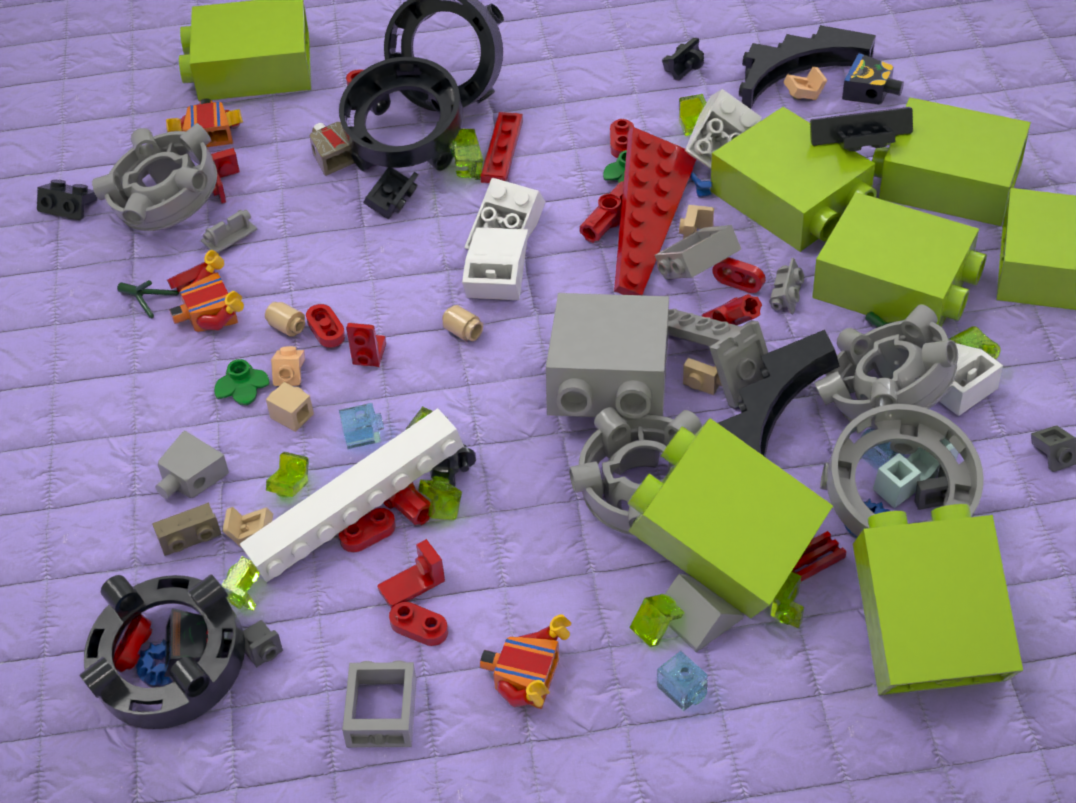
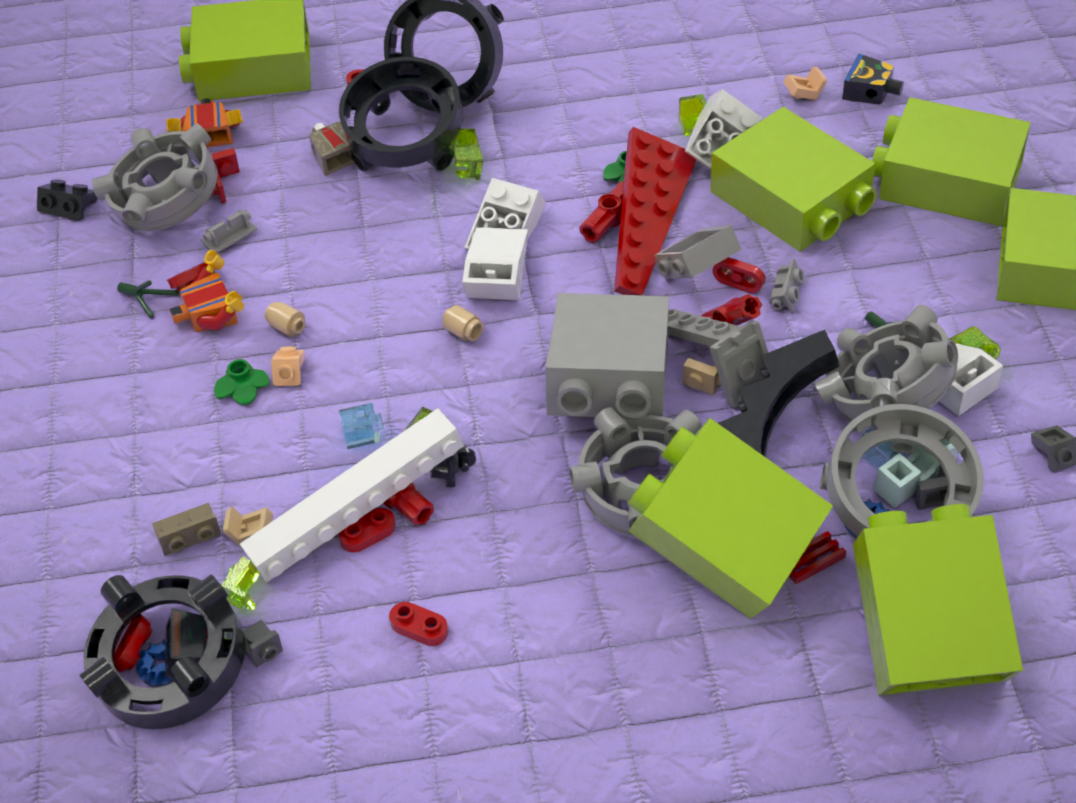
light grey torso [155,430,229,499] -> none
tan brick [266,382,314,432] -> none
clear neon green bracket [266,452,309,497] -> none
red plate [306,304,345,348] -> none
light grey window [342,661,417,748] -> none
red bracket [346,323,386,367] -> none
black bracket [363,167,419,220] -> none
red bracket [377,539,445,609] -> none
clear neon green bracket [418,476,462,520] -> none
torso [480,614,571,709] -> none
red tile [481,112,523,183] -> none
red plate [610,119,634,158] -> none
clear neon green bracket [629,594,684,647] -> none
light grey slope [655,574,743,652] -> none
clear light blue brick [657,651,708,711] -> none
black hips [662,37,704,80] -> none
tan bracket [679,205,714,239] -> none
blue hand [690,172,712,197] -> none
black arch [739,25,876,109] -> none
clear neon green bracket [771,572,804,628] -> none
black bracket [810,107,913,151] -> none
lime brick [812,192,987,327] -> none

